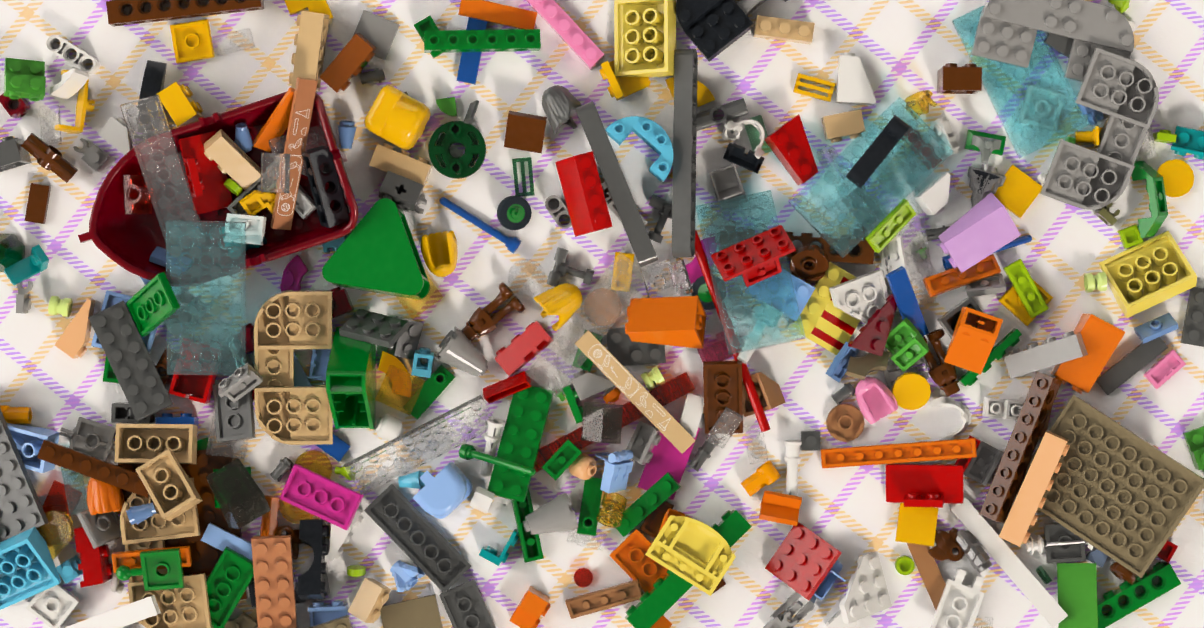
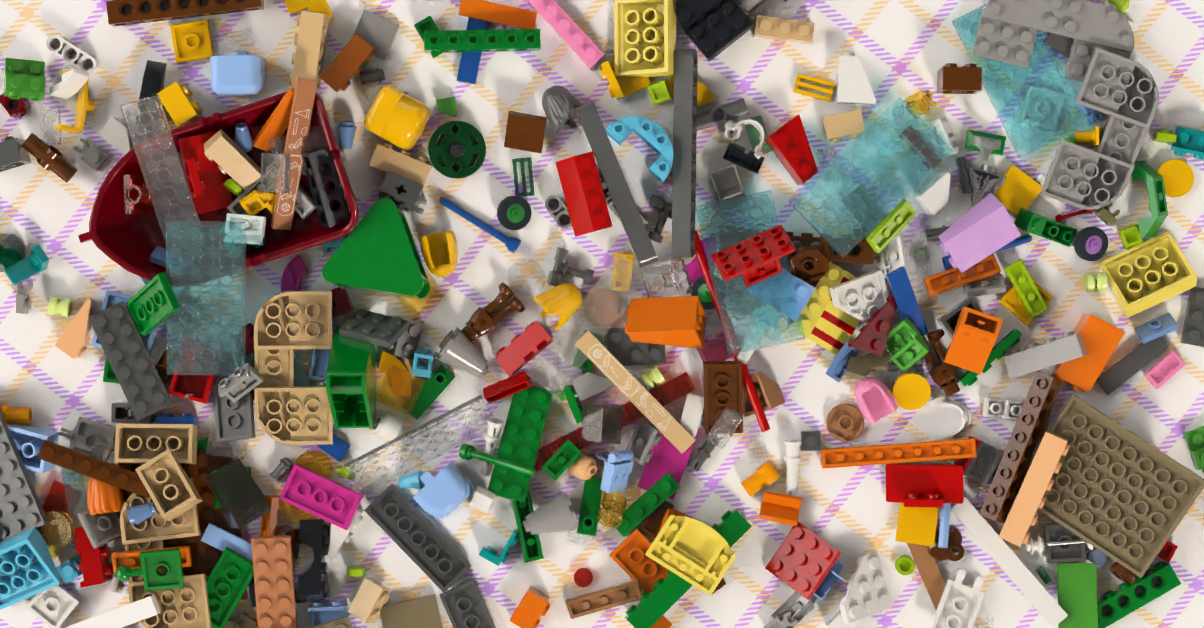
reddish brown tile [25,183,51,224] -> none
light blue rock [390,560,425,592] -> none
dark grey piece [463,100,479,124] -> none
orange tile [603,387,622,404] -> none
dark grey pin [831,382,855,405] -> none
black beam [845,115,910,189] -> none
flat silver rock [956,529,992,574] -> none
none -> light blue piece [210,51,267,97]
none -> lime plate [647,80,673,105]
none -> light blue piece [938,503,951,548]
none -> dark grey axle [955,156,973,194]
none -> green slope [1014,208,1077,247]
none -> red hinge [1055,209,1094,222]
none -> black wheel [1074,226,1108,261]

